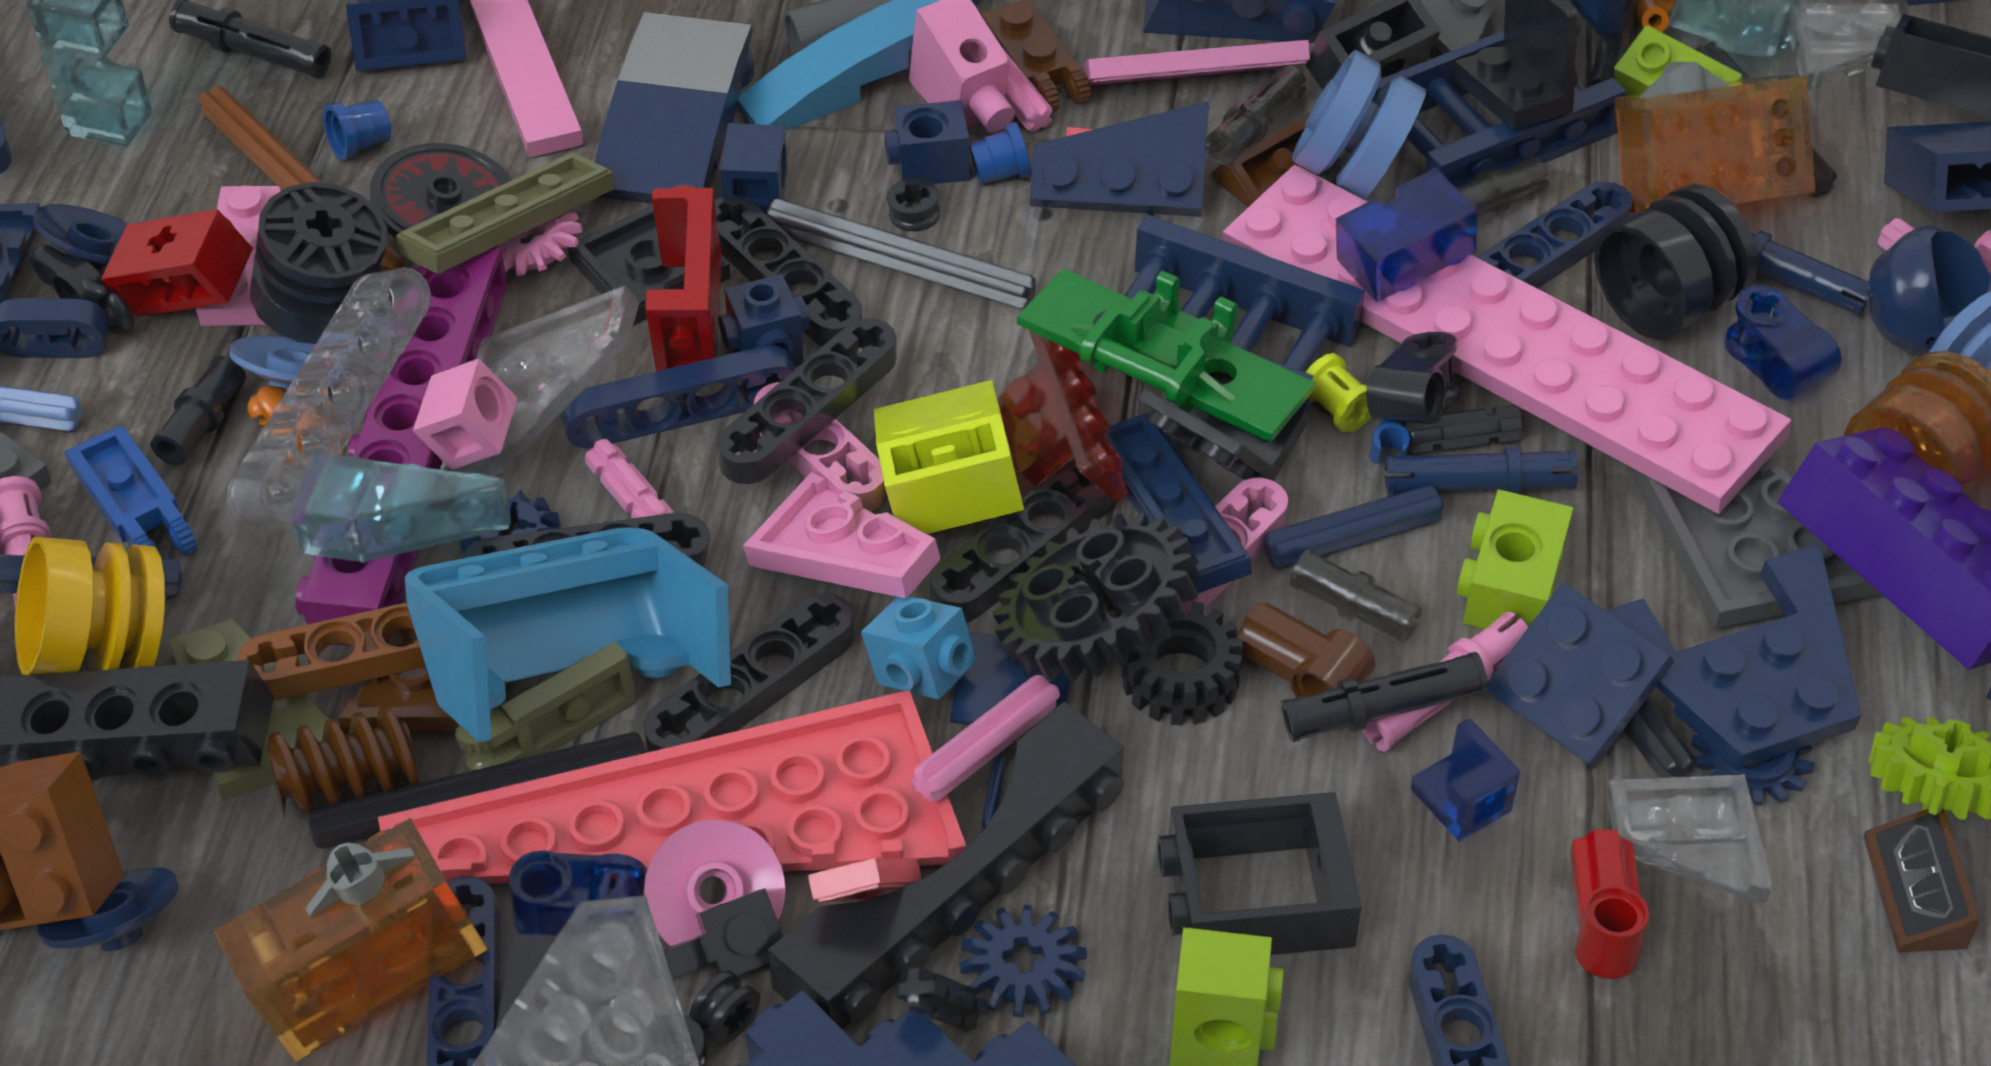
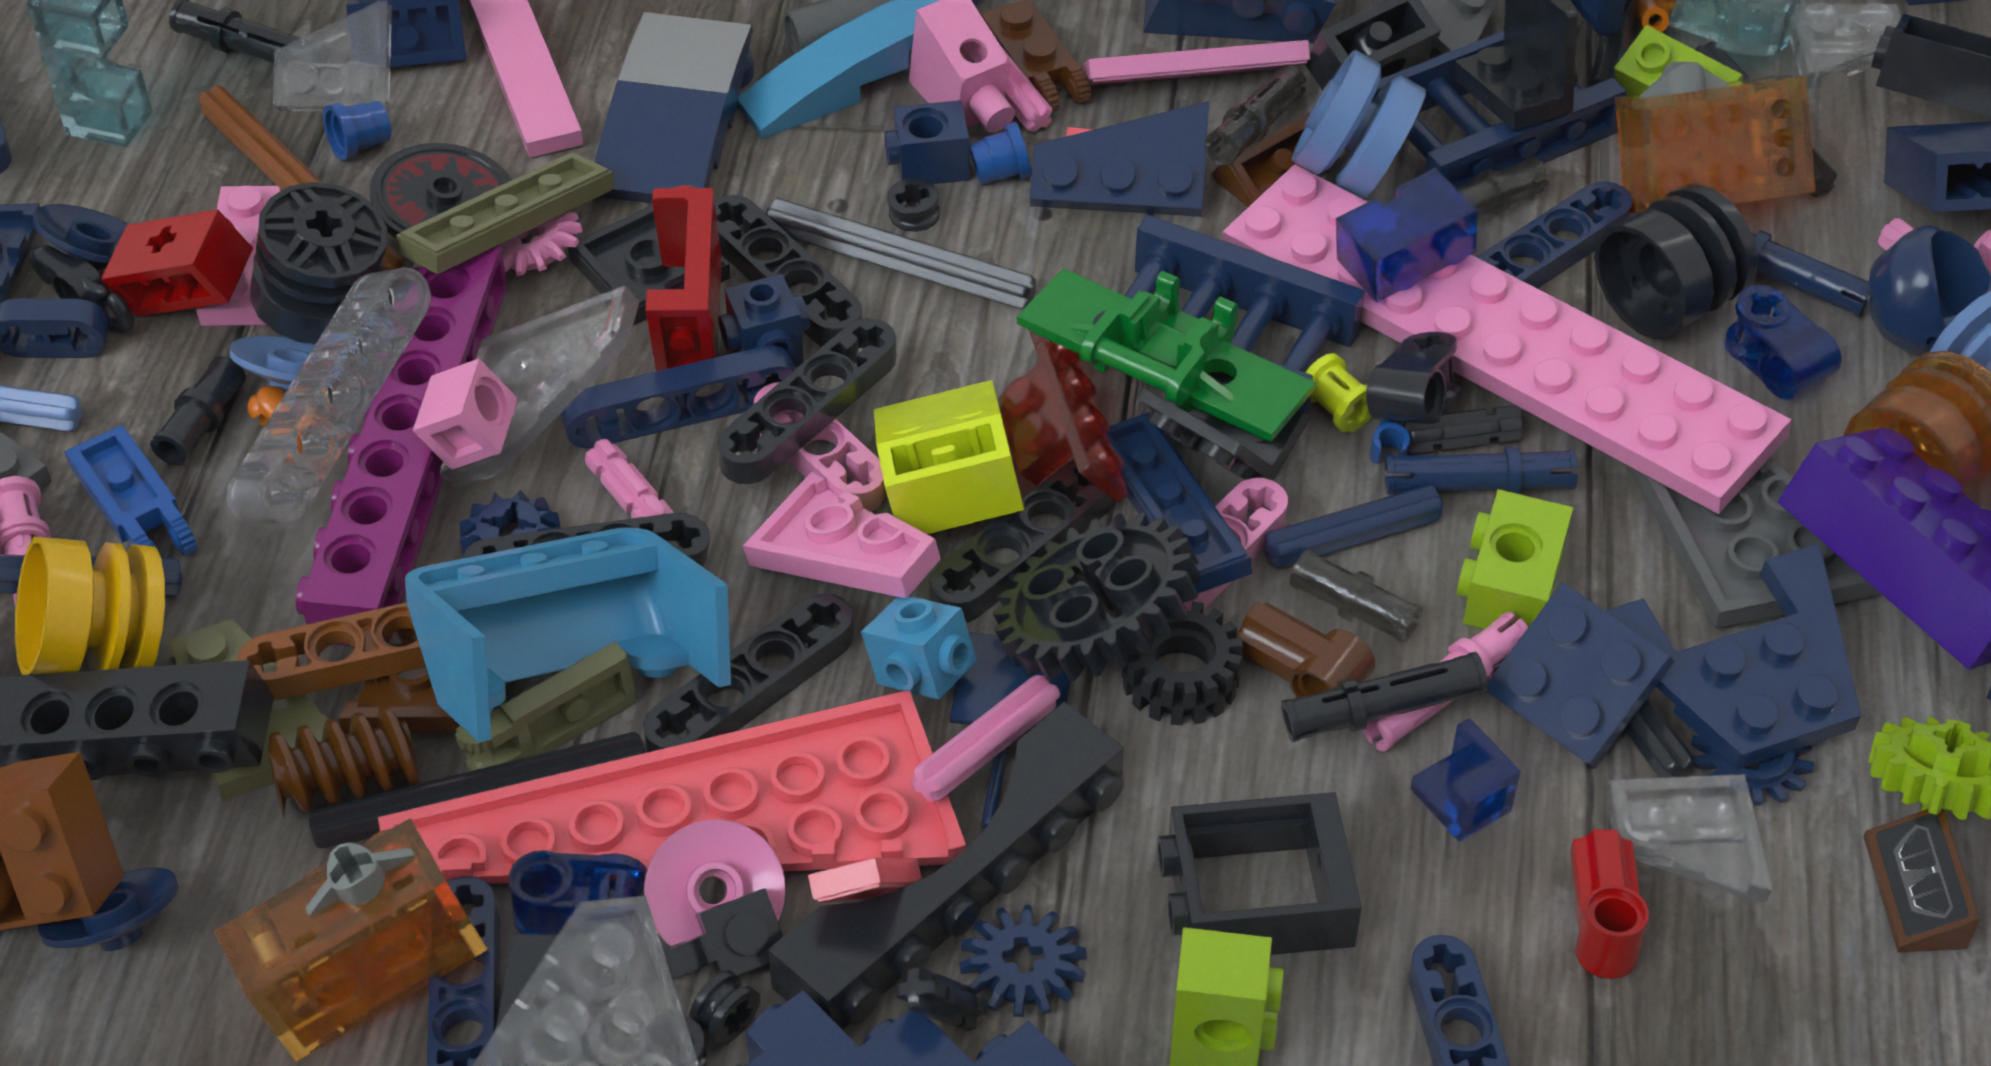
clear light blue slope [289,452,511,562] -> none
dark blue brick [720,123,788,213] -> none
none -> clear wing [273,1,392,112]

